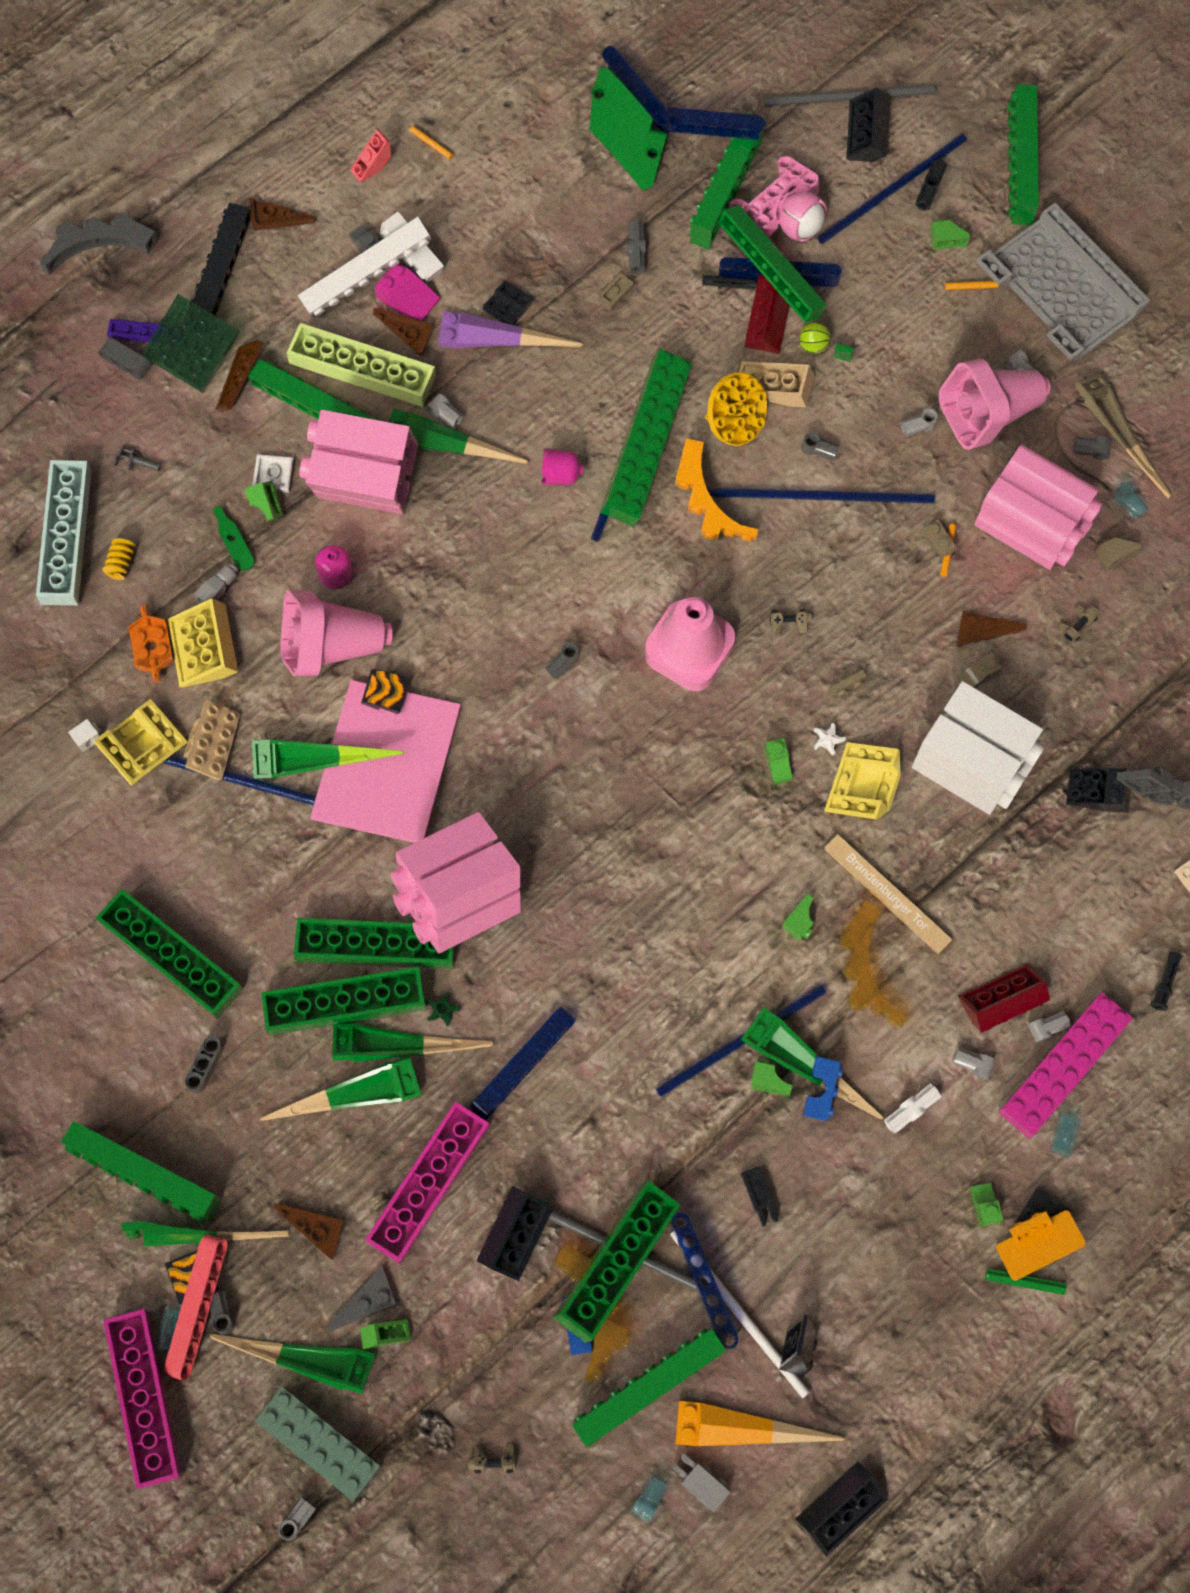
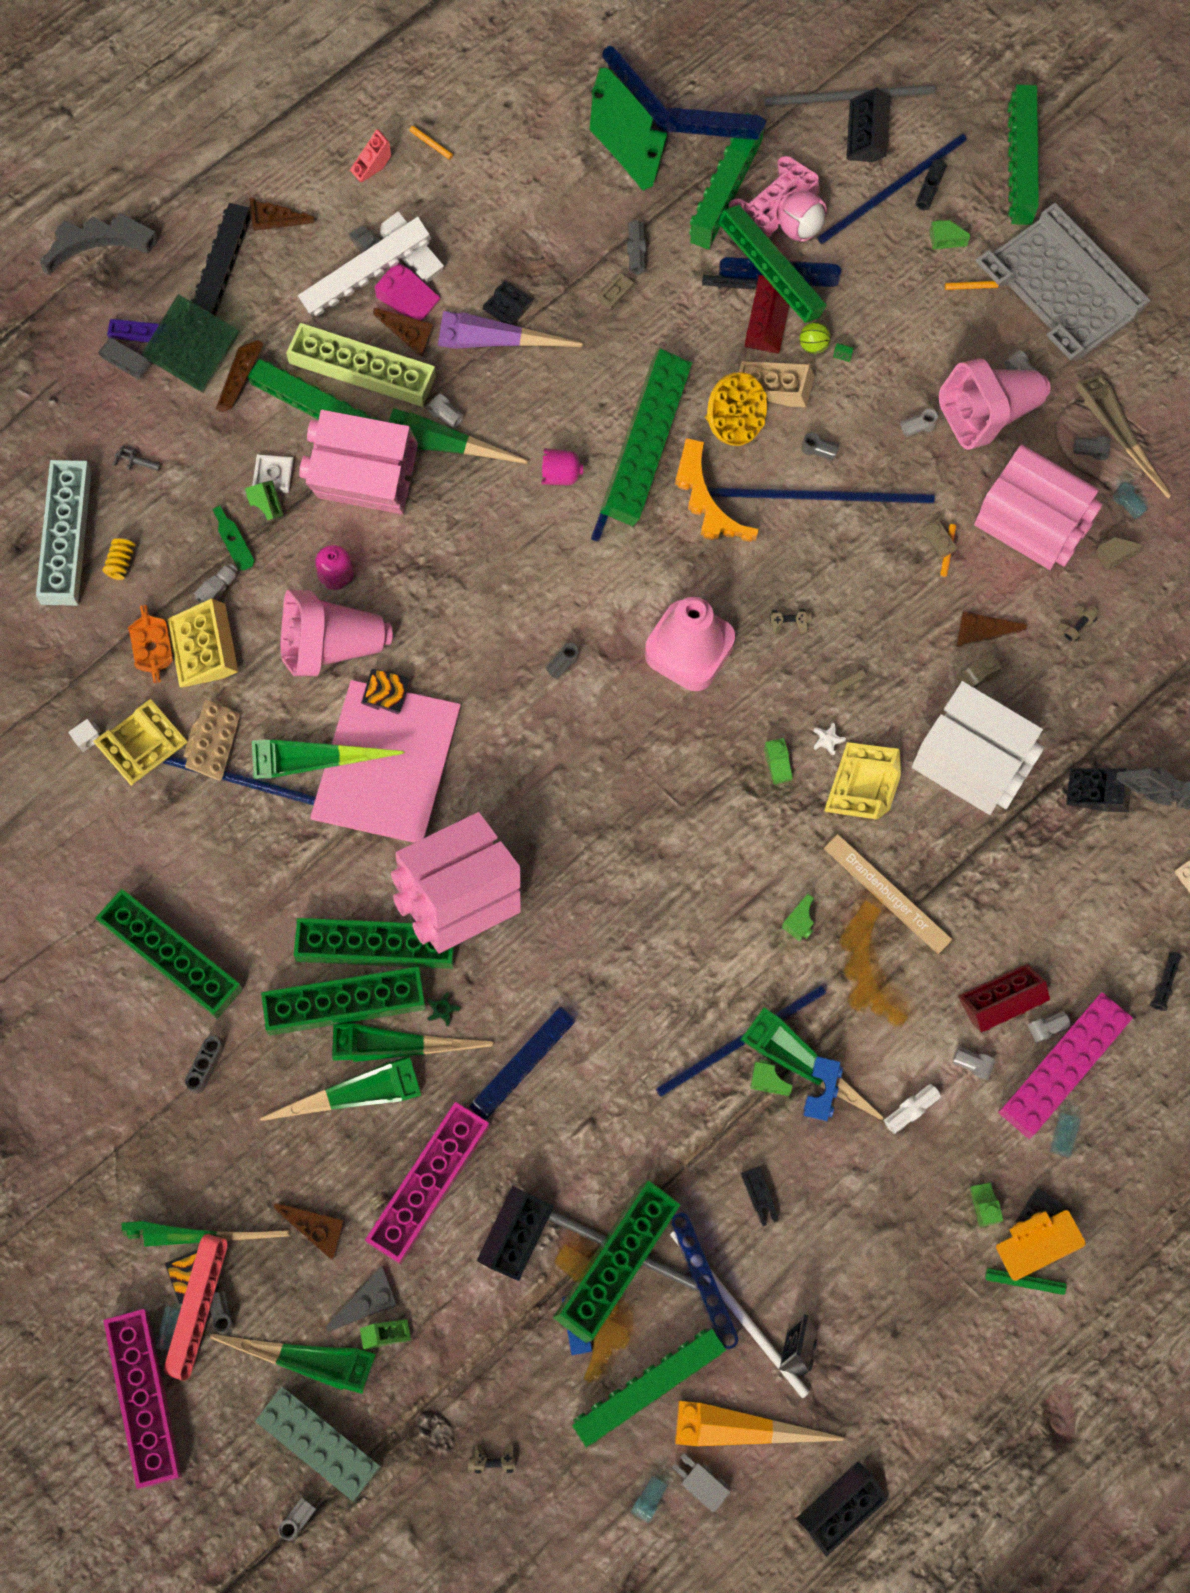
green brick [60,1121,221,1223] -> none

